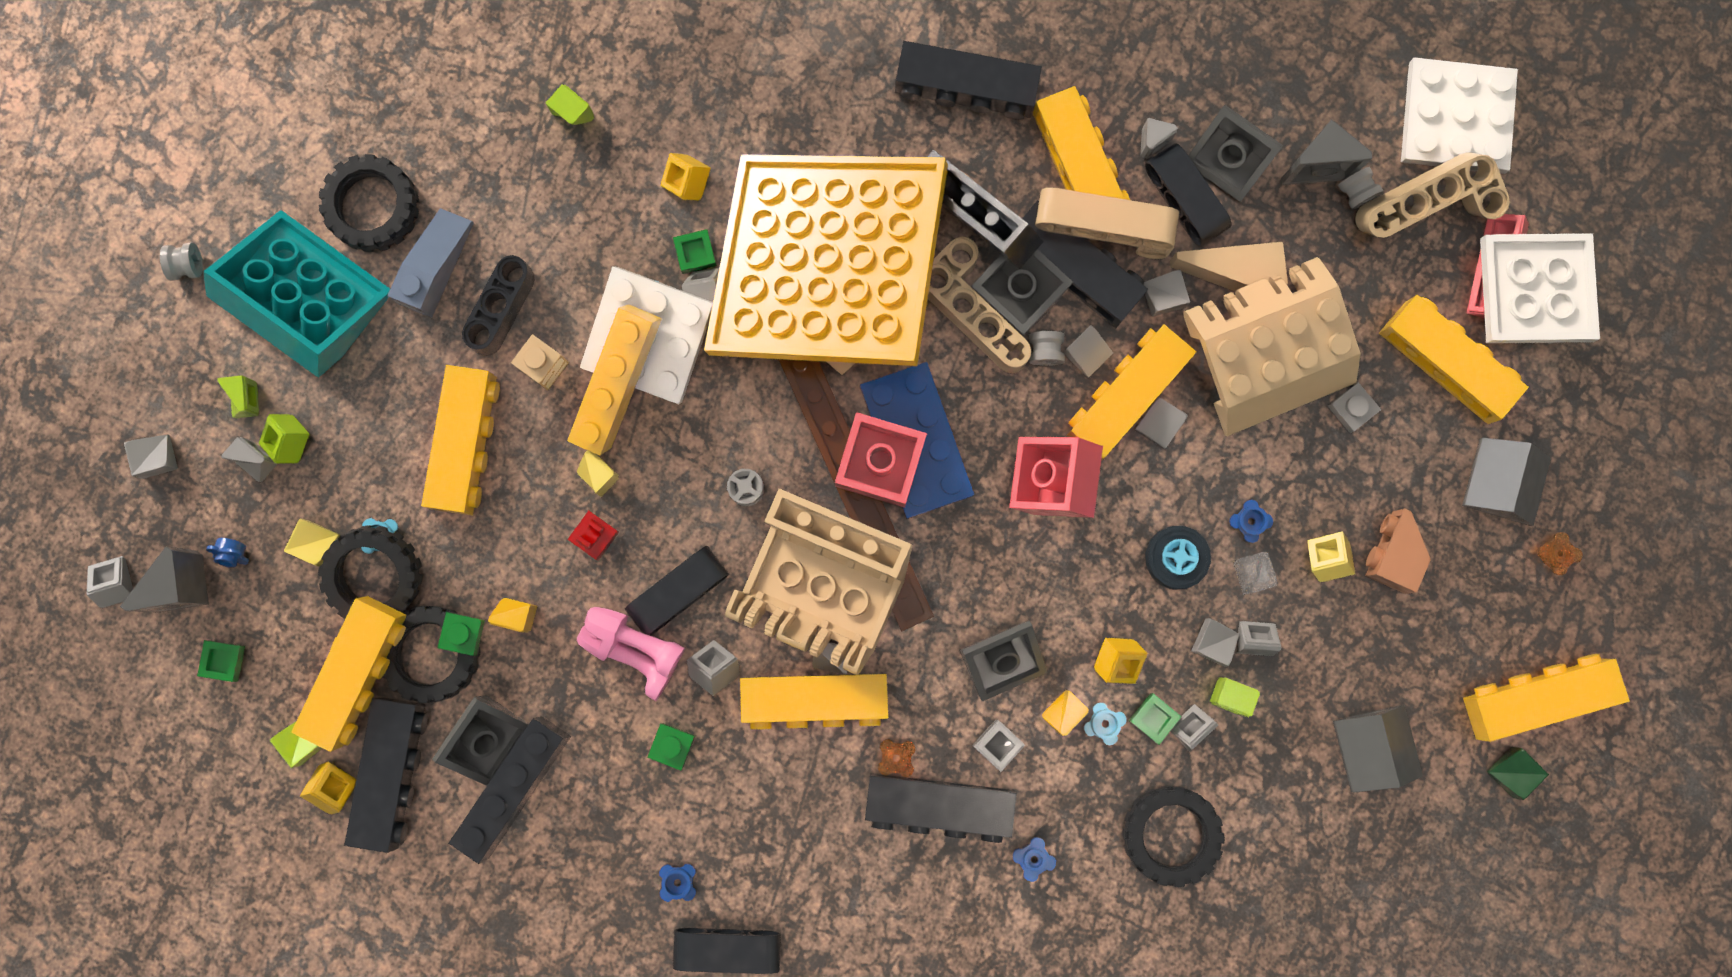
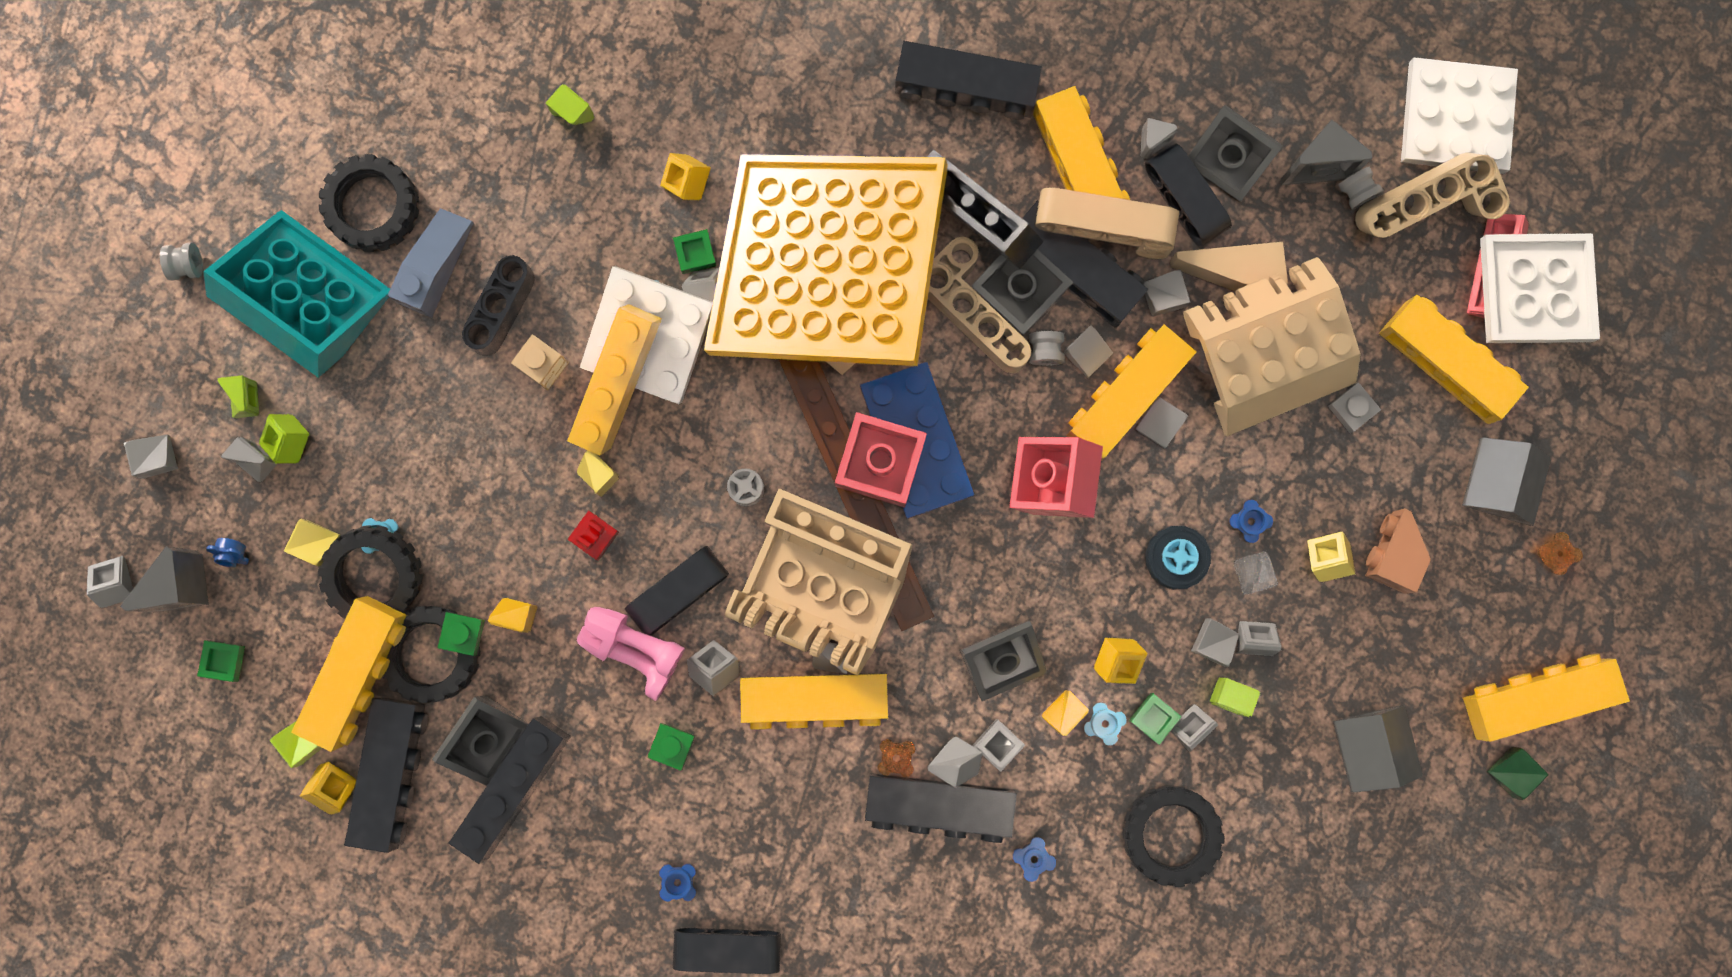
yellow brick [421,365,500,516] -> none
none -> light grey slope [928,737,983,788]

